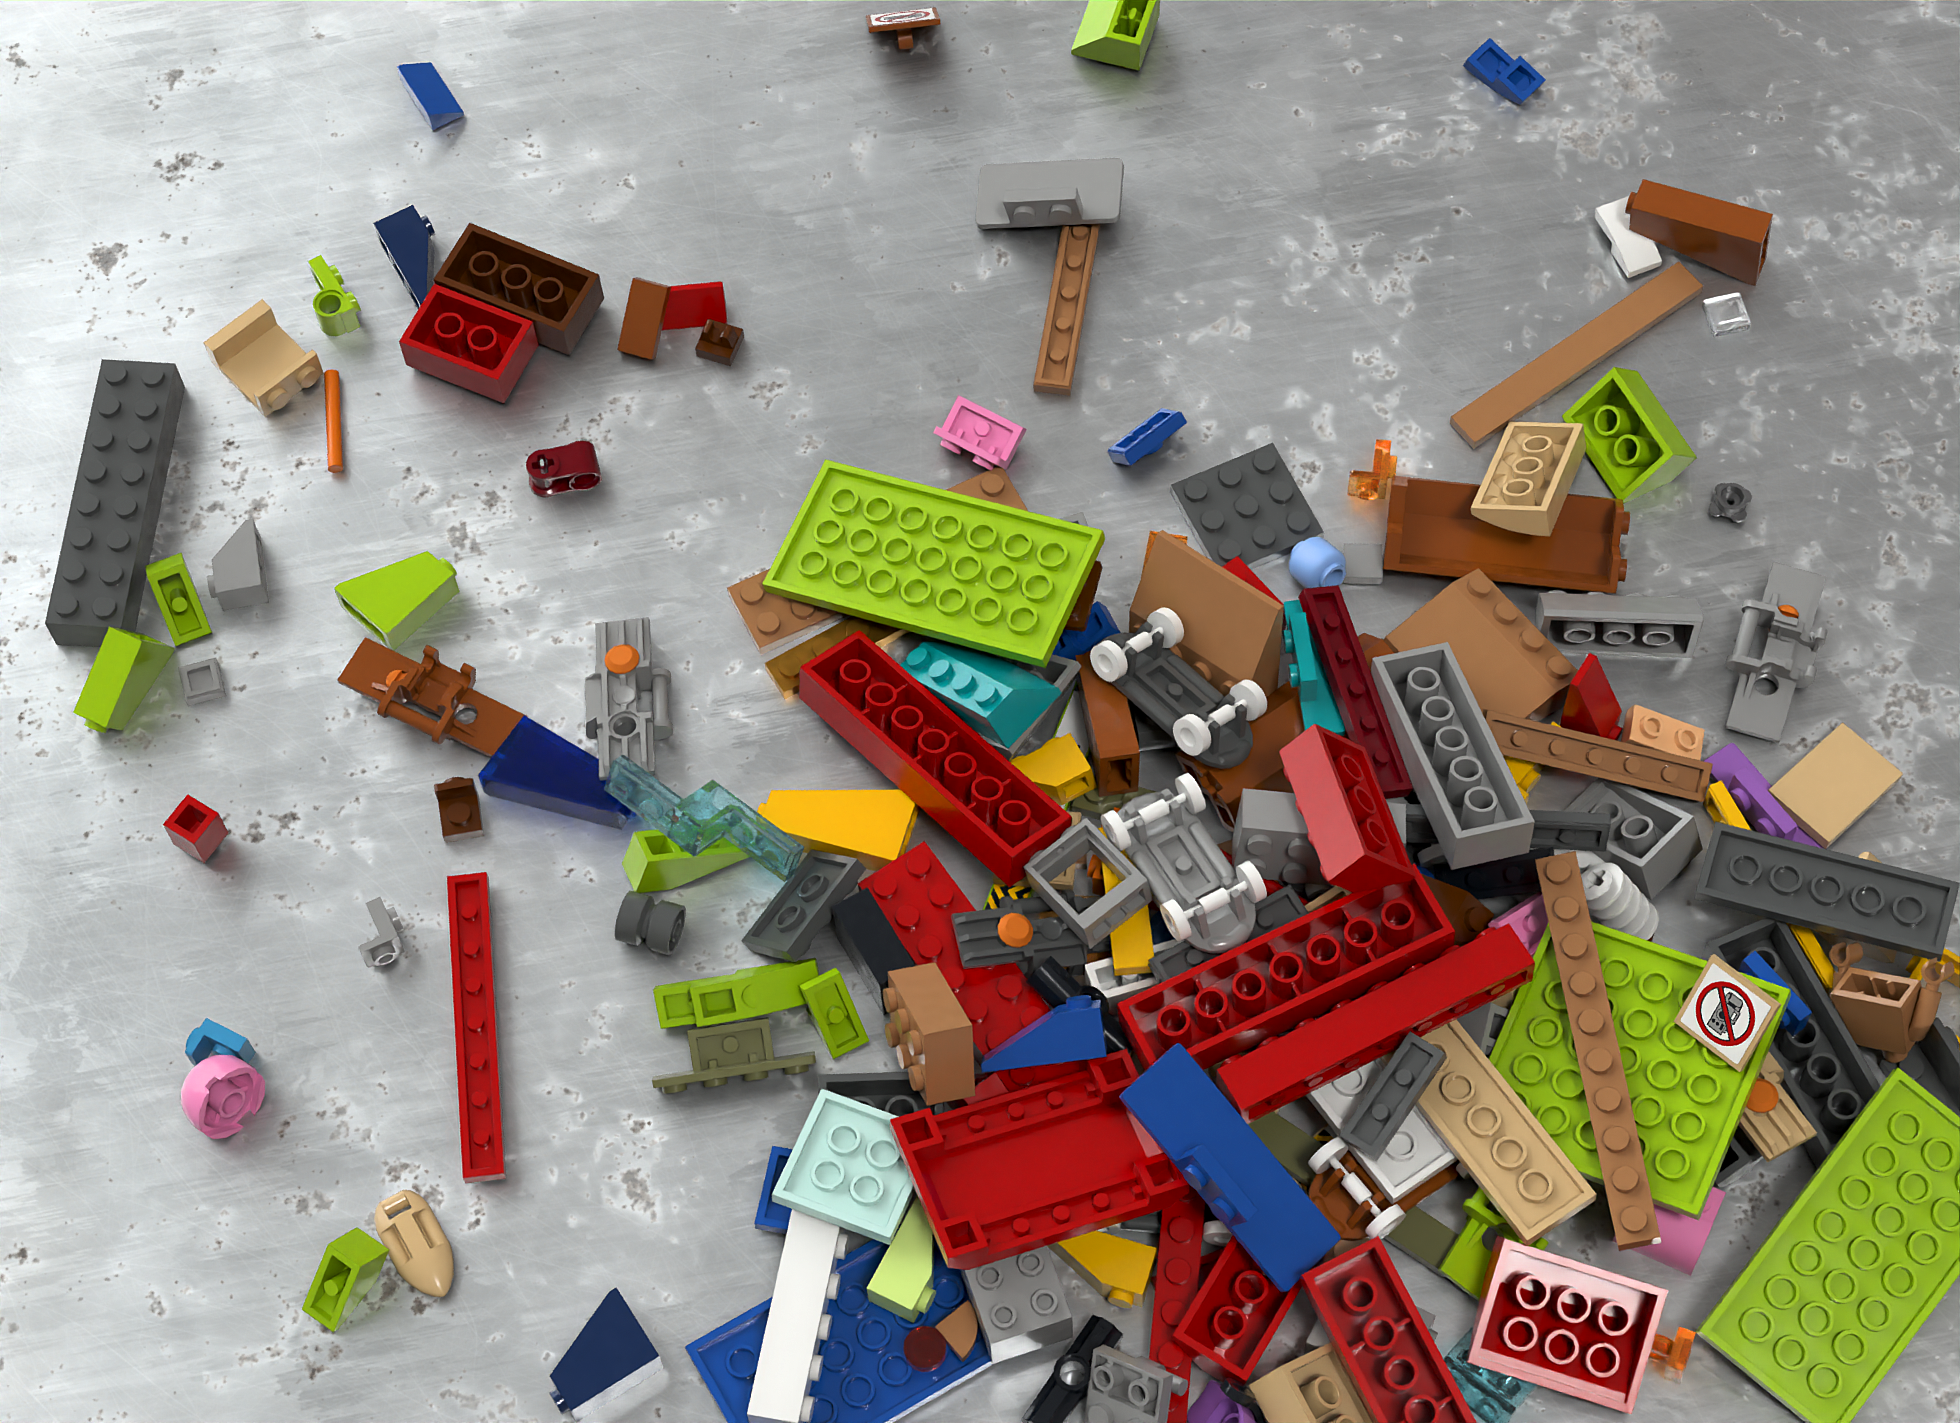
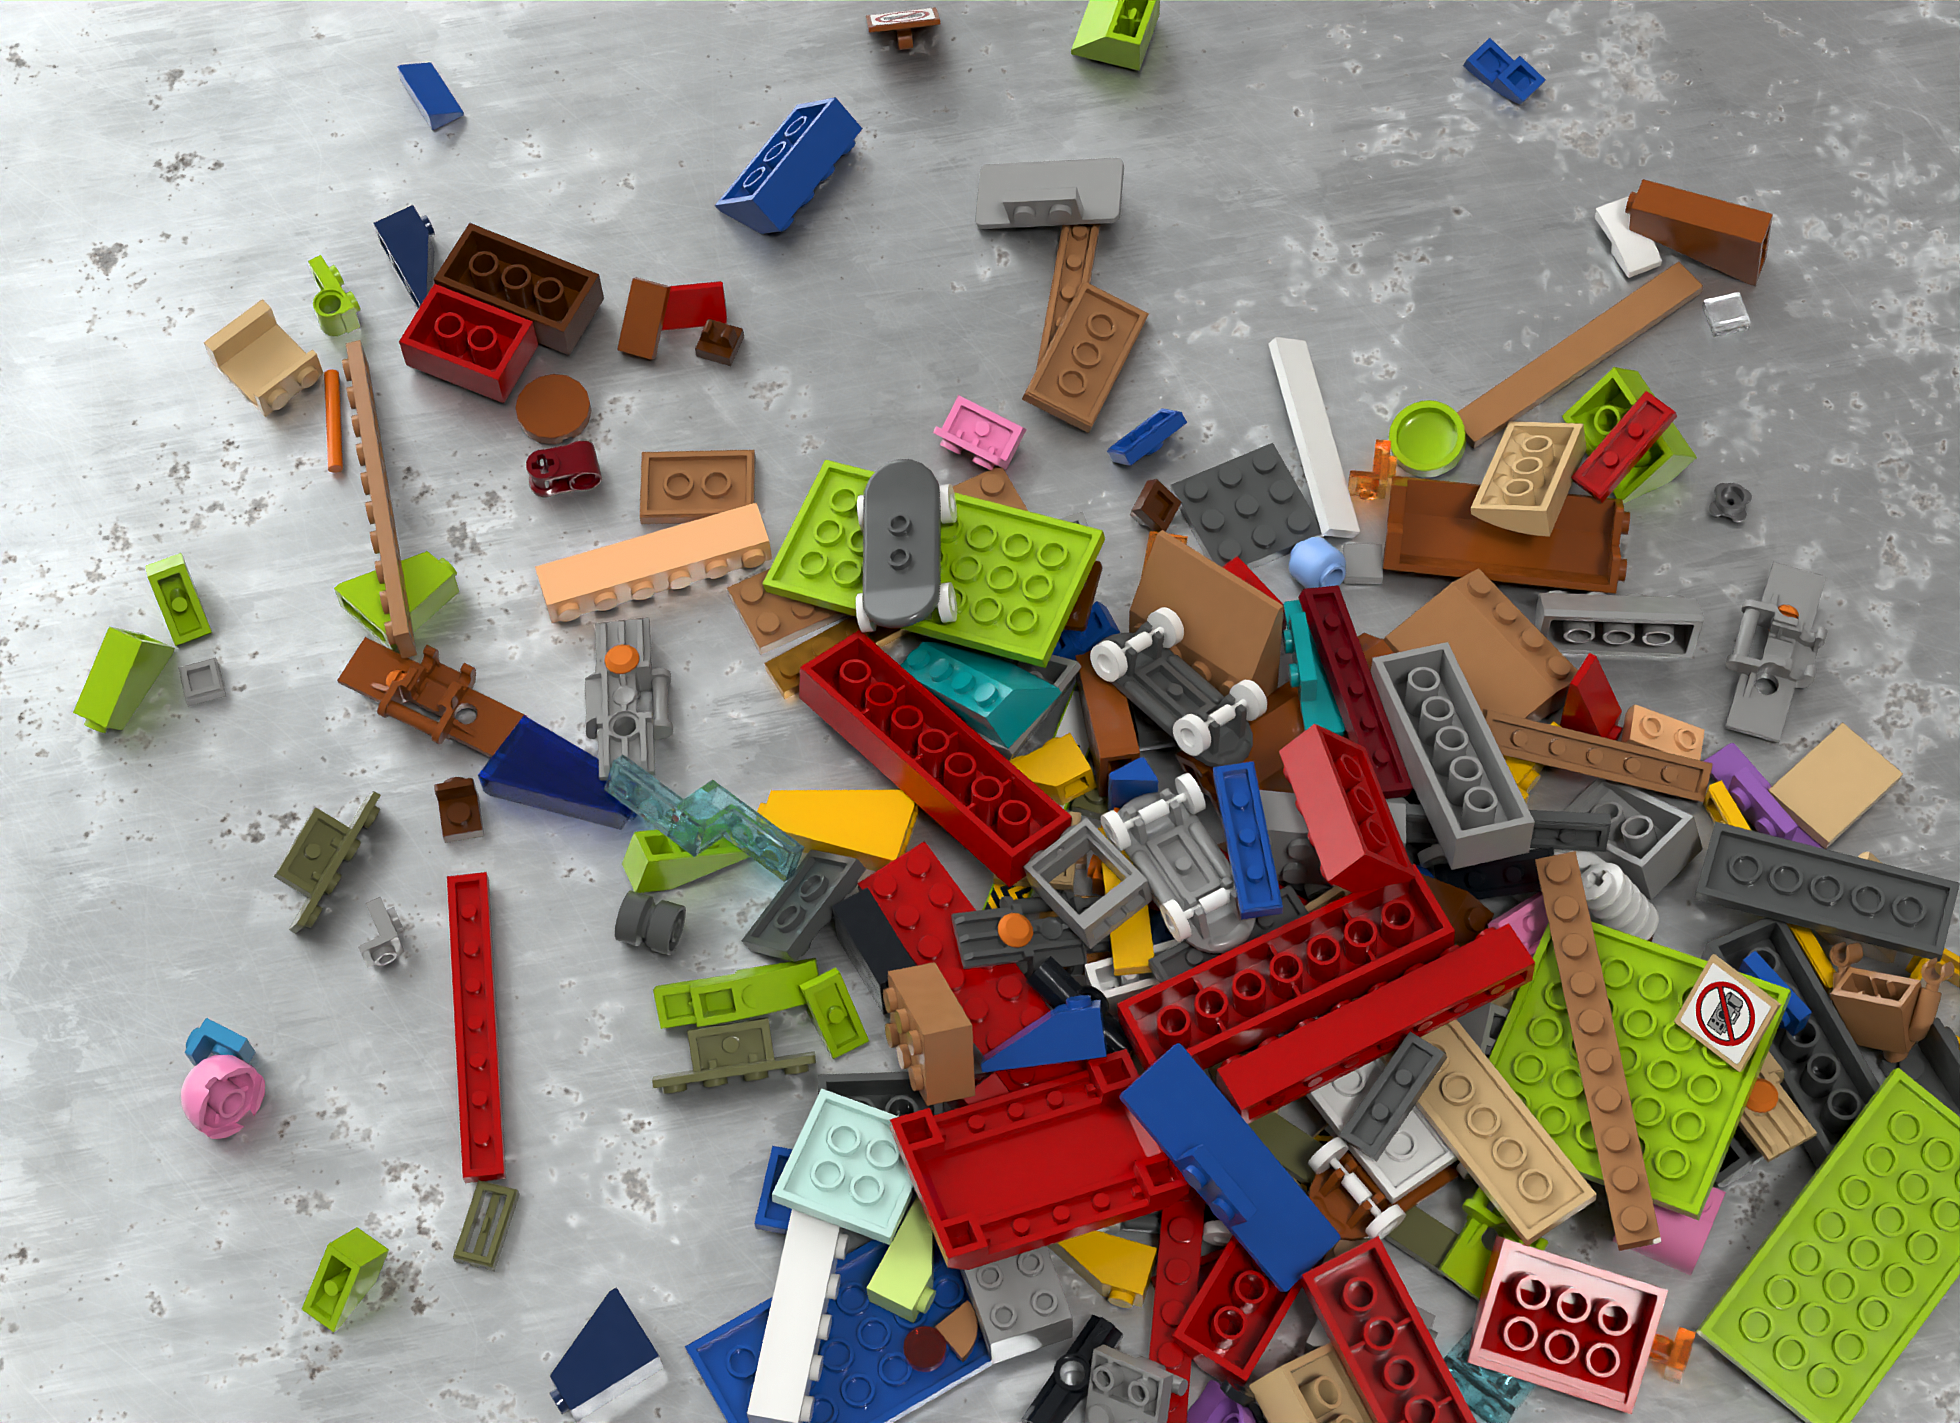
dark grey brick [45,359,185,647] -> none
red brick [163,794,228,863] -> none
light grey slope [207,519,269,611] -> none
tan piece [374,1190,454,1297] -> none
none -> olive bracket [273,791,381,934]
none -> medium nougat plate [342,340,417,658]
none -> olive tile [453,1180,520,1272]
none -> dark orange tile [515,374,592,445]
none -> light nougat brick [535,503,772,623]
none -> medium nougat tile [640,450,756,524]
none -> blue slope [715,97,863,234]
none -> dark grey piece [856,459,957,633]
none -> medium nougat tile [1022,281,1149,433]
none -> blue slope [1108,757,1159,811]
none -> reddish brown tile [1130,479,1182,534]
none -> blue tile [1213,761,1283,920]
none -> white tile [1268,337,1360,539]
none -> lime piece [1389,400,1466,477]
none -> red tile [1571,391,1677,503]

